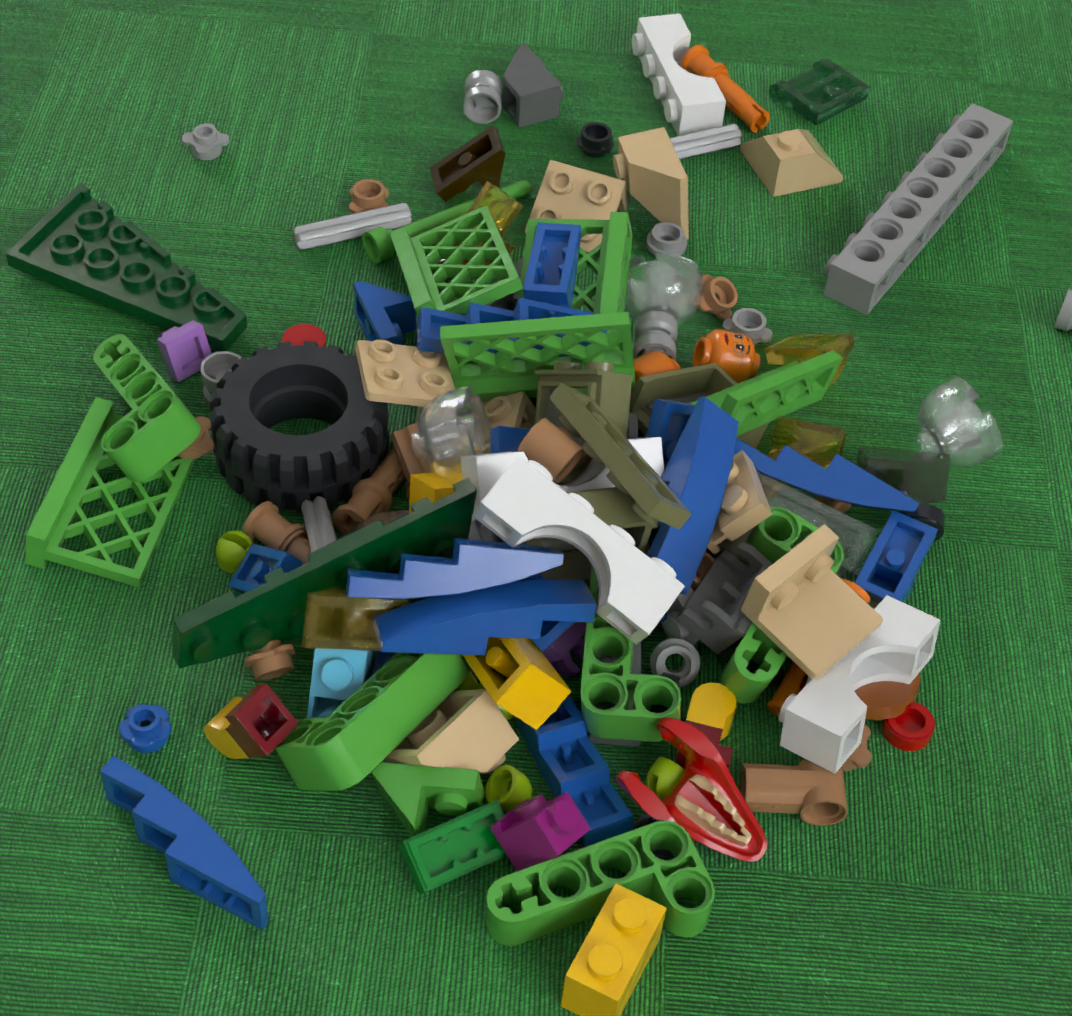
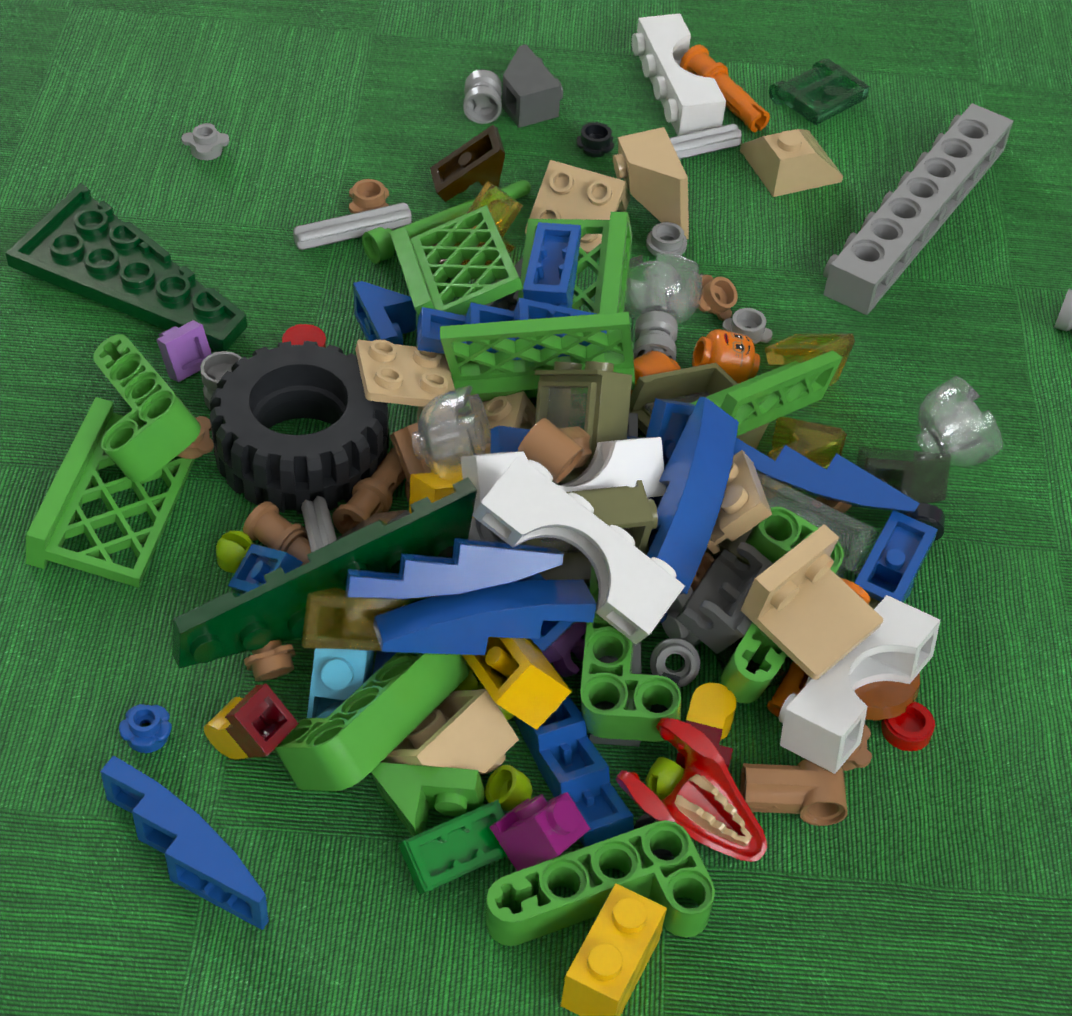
olive plate [549,383,692,530] -> none

